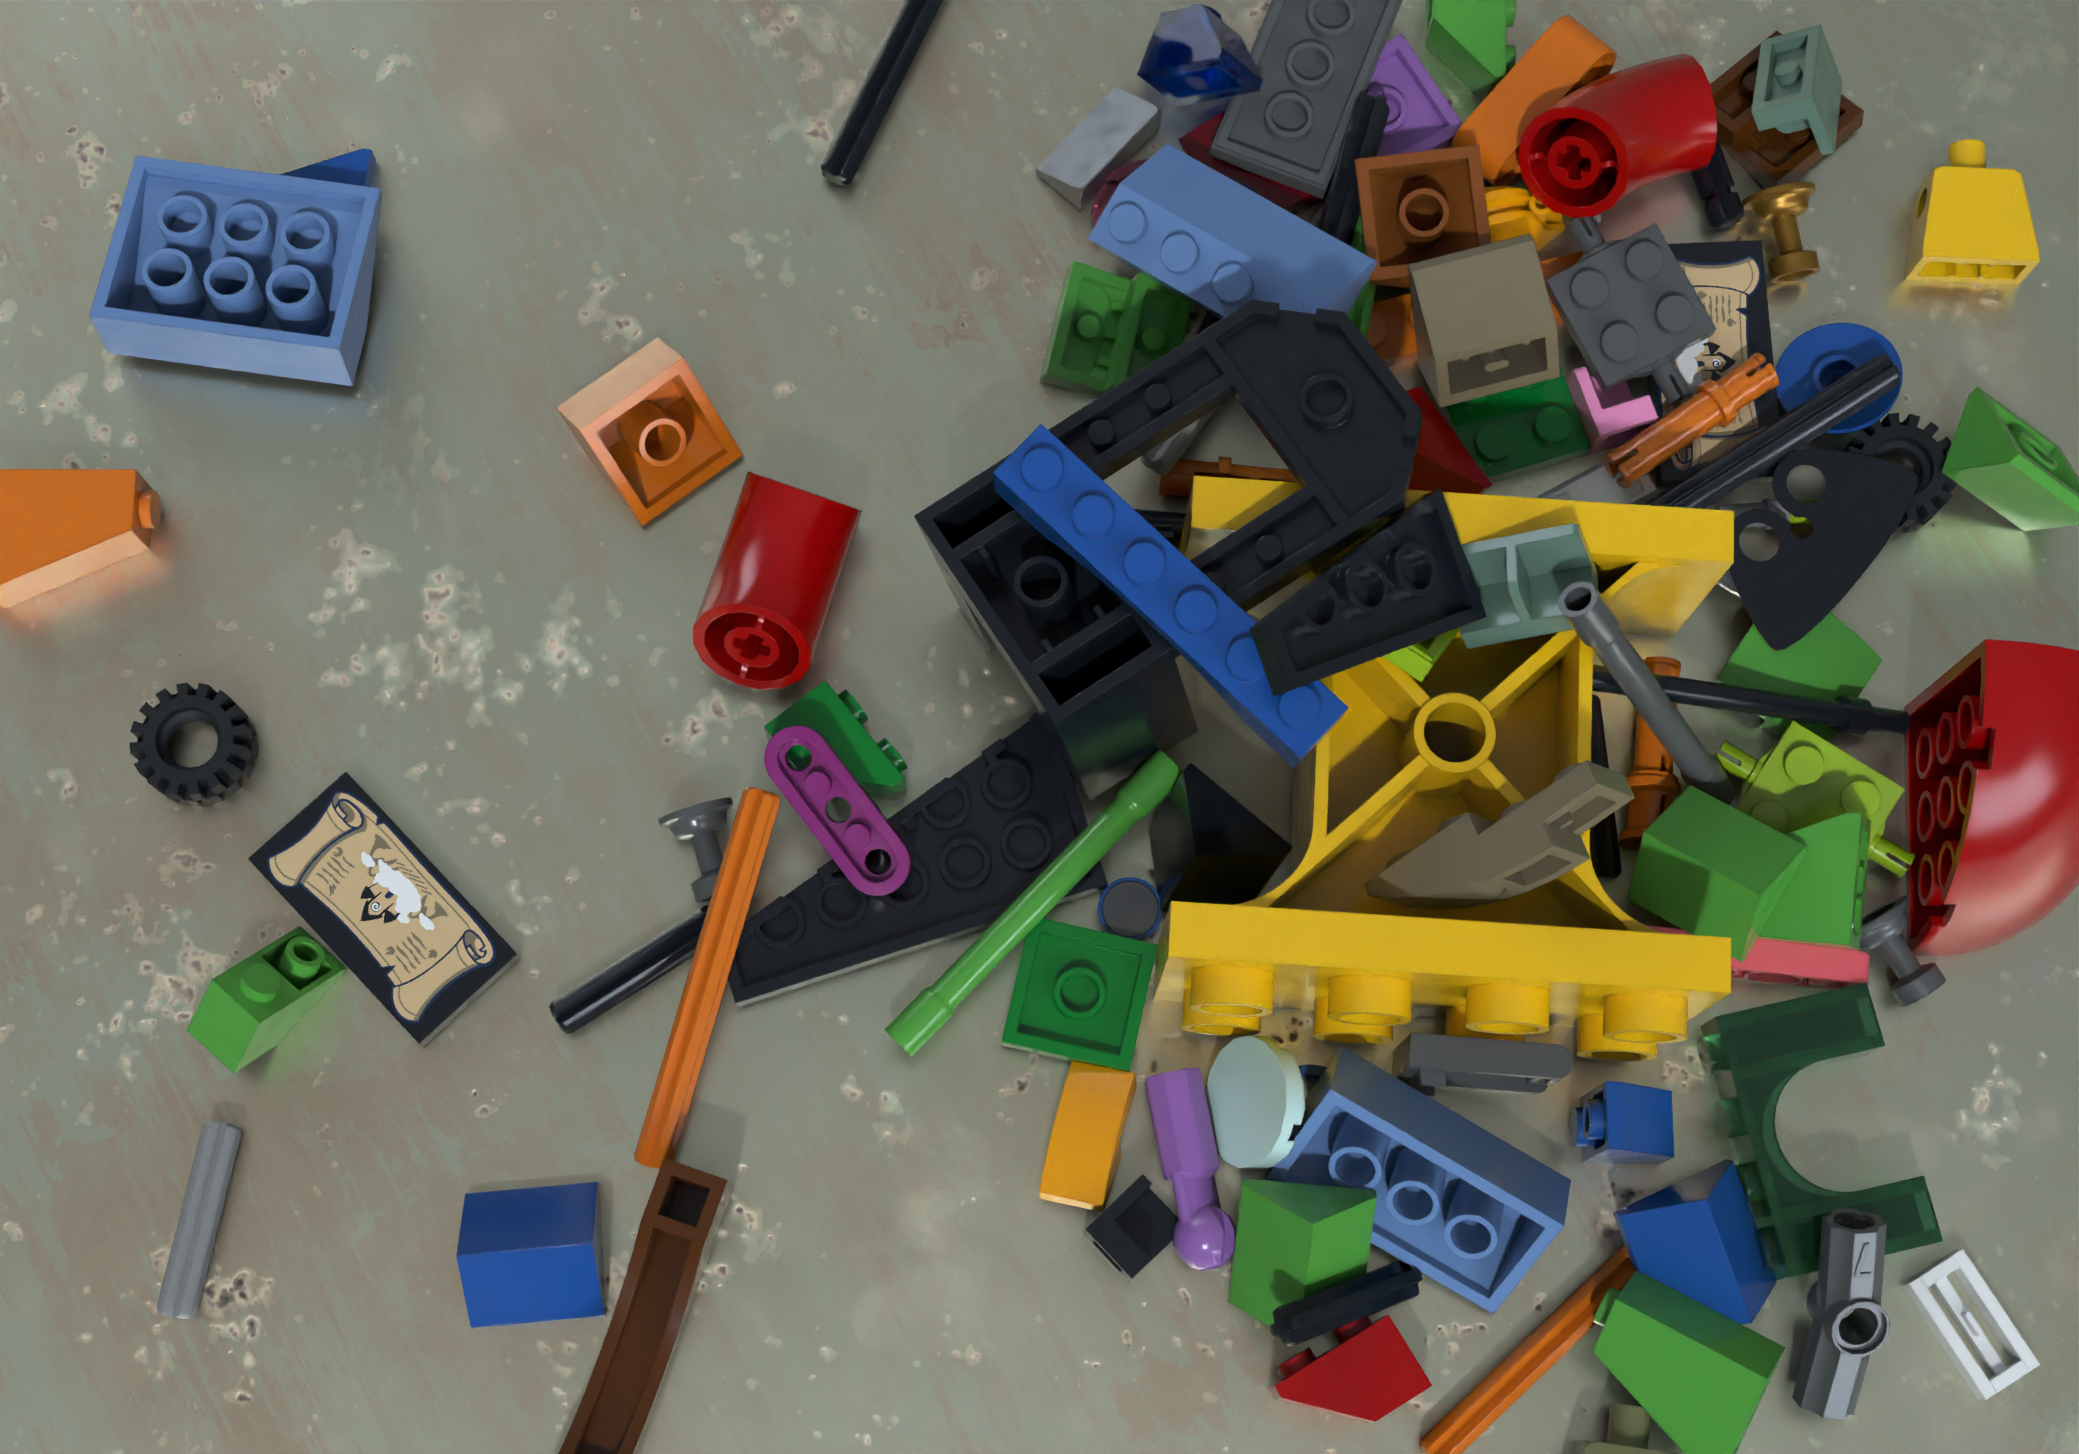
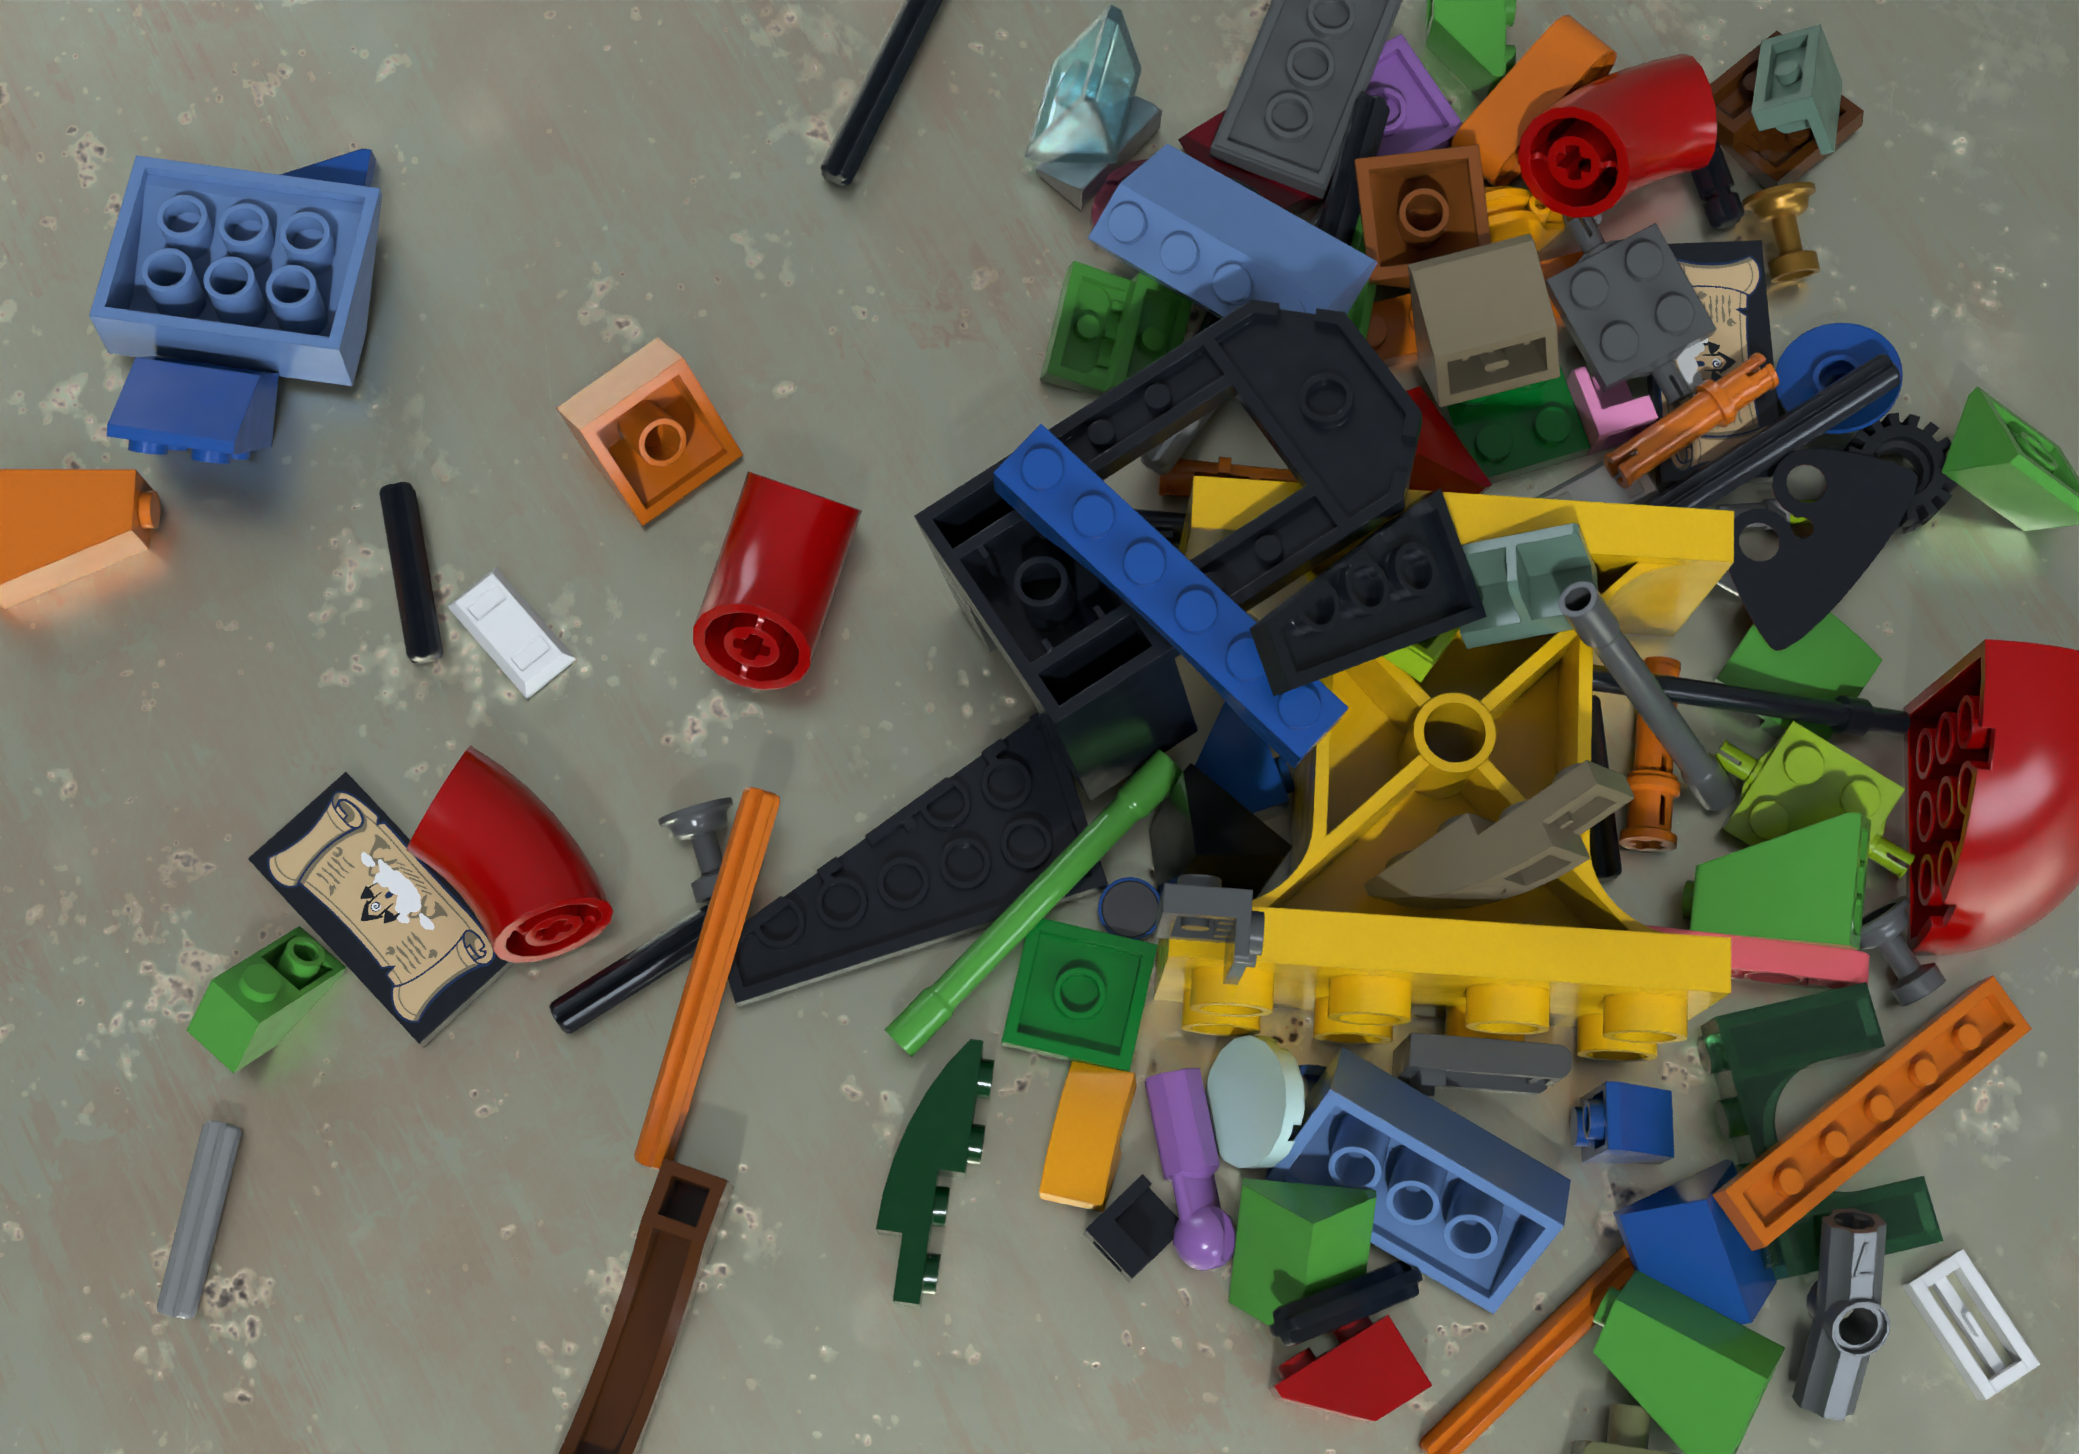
black tyre [129,683,259,806] -> none
blue slope [456,1182,606,1328] -> none
green slope [764,680,908,800] -> none
magenta plate [764,725,911,896] -> none
clear blue slope [1137,3,1263,107] -> none
bright green slope [1627,785,1808,963] -> none
yellow torso [1904,139,2040,285] -> none
none -> blue slope [106,356,279,464]
none -> black axle [379,482,443,664]
none -> red brick [406,745,614,963]
none -> white tile [447,567,576,699]
none -> dark green slope [876,1039,995,1308]
none -> clear light blue slope [1025,4,1142,163]
none -> dark grey bracket [1155,874,1265,985]
none -> blue slope [1195,701,1294,822]
none -> orange plate [1712,975,2032,1251]

